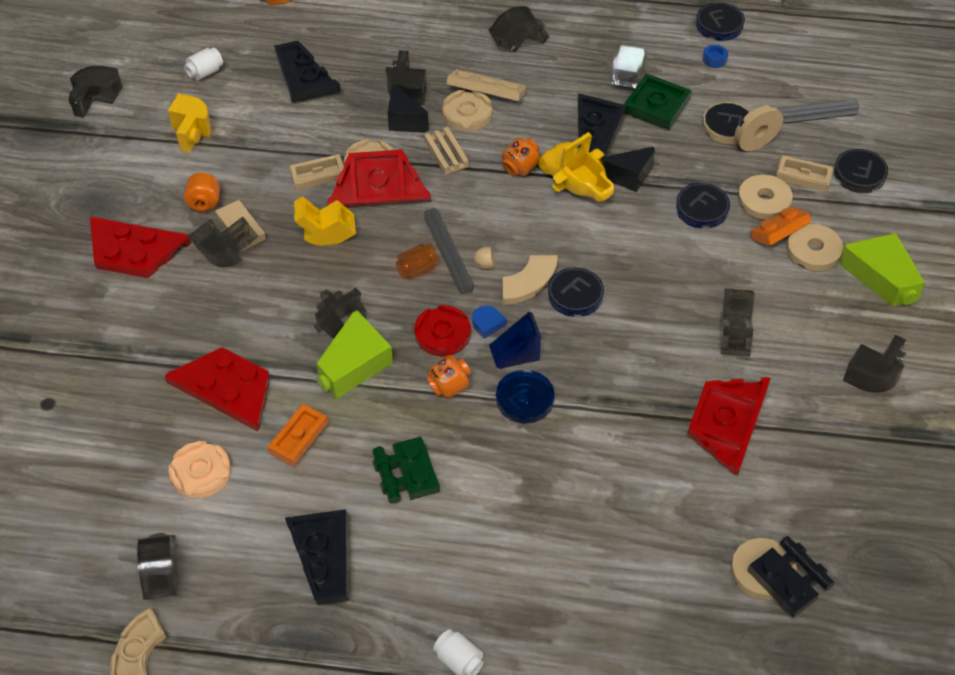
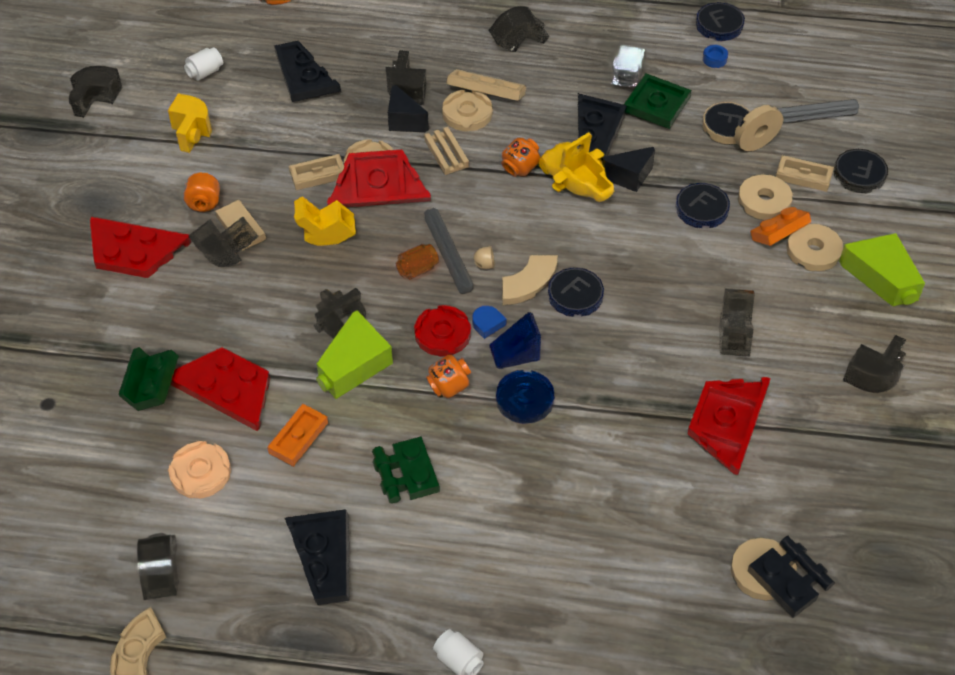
none -> dark green bracket [119,347,179,411]

